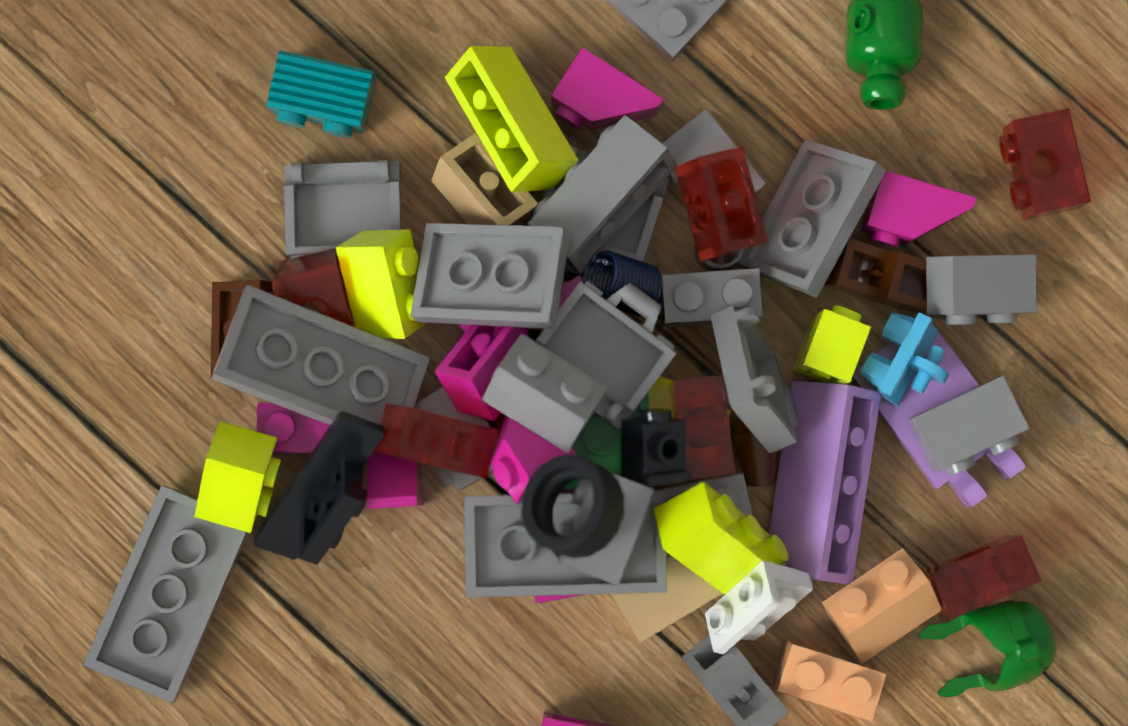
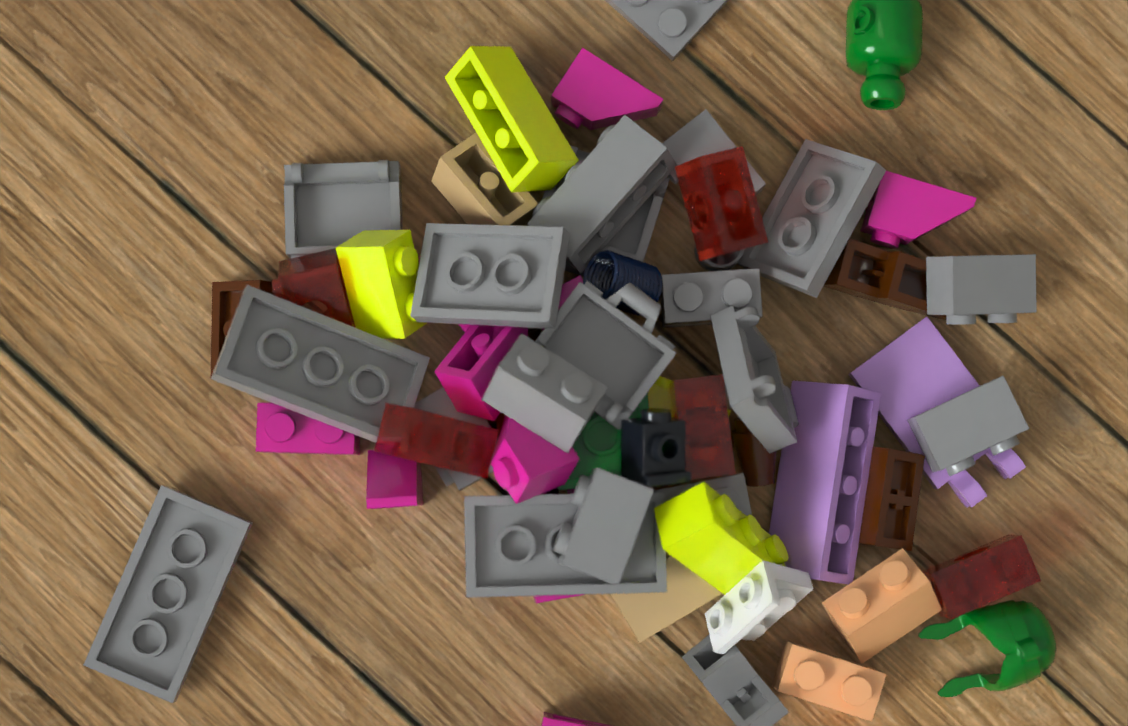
neon yellow brick [194,421,281,533] -> none
black bracket [254,411,384,565] -> none
teal brick [266,50,377,138] -> none
black tyre [522,454,624,558] -> none
neon yellow brick [792,305,871,384] -> none
medium azure hips [860,312,949,407] -> none
clear red brick [999,108,1091,221] -> none
none -> reddish brown hinge [859,447,925,551]

